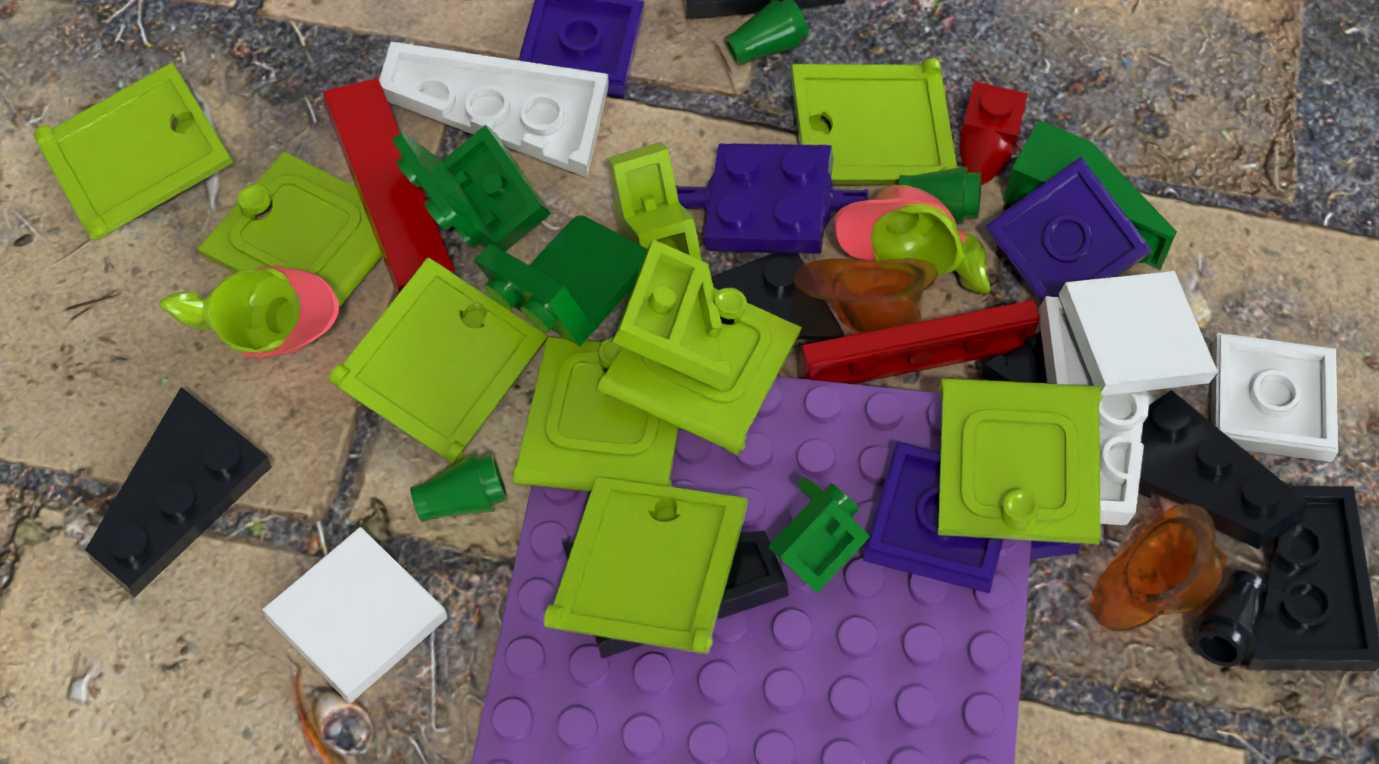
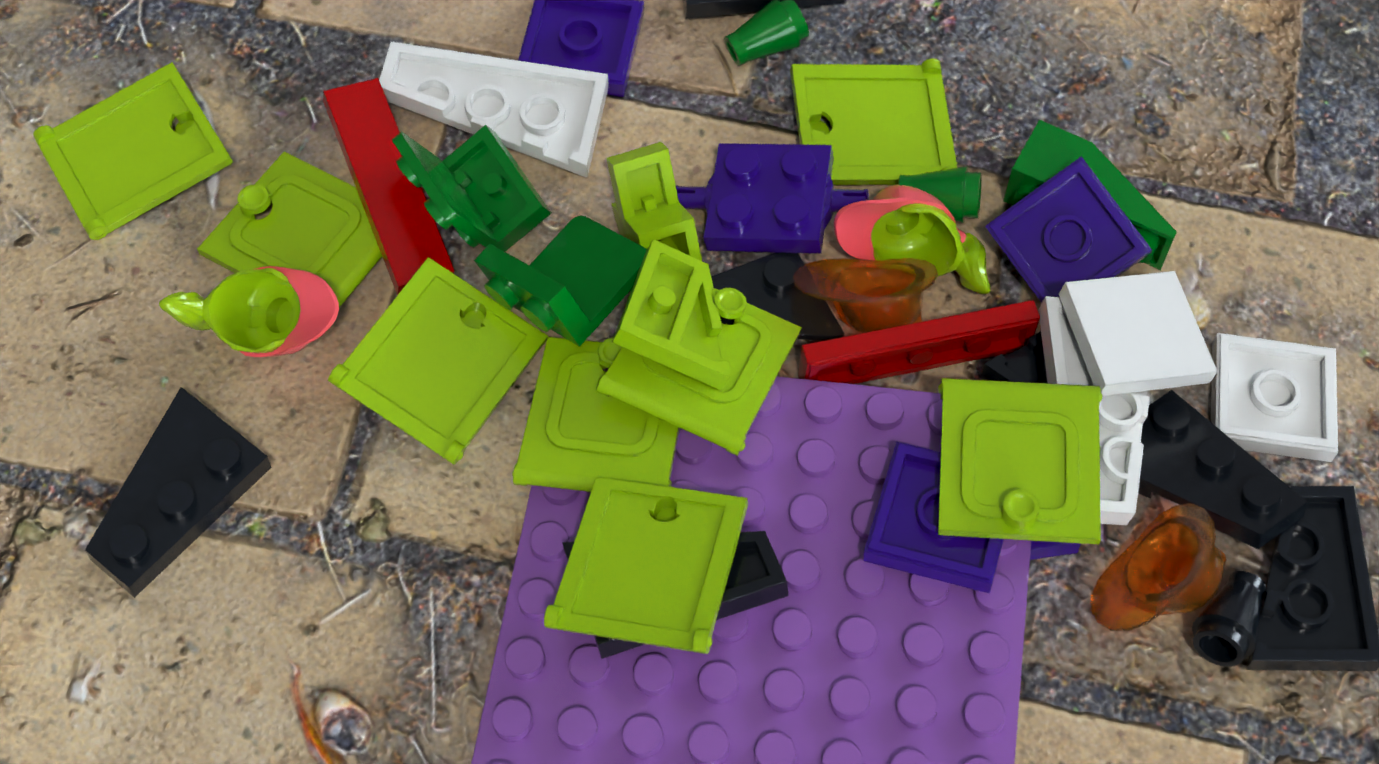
white tile [262,527,447,704] -> none
green cone [410,452,508,523] -> none
green bracket [768,476,870,593] -> none
red plate [959,81,1028,186] -> none

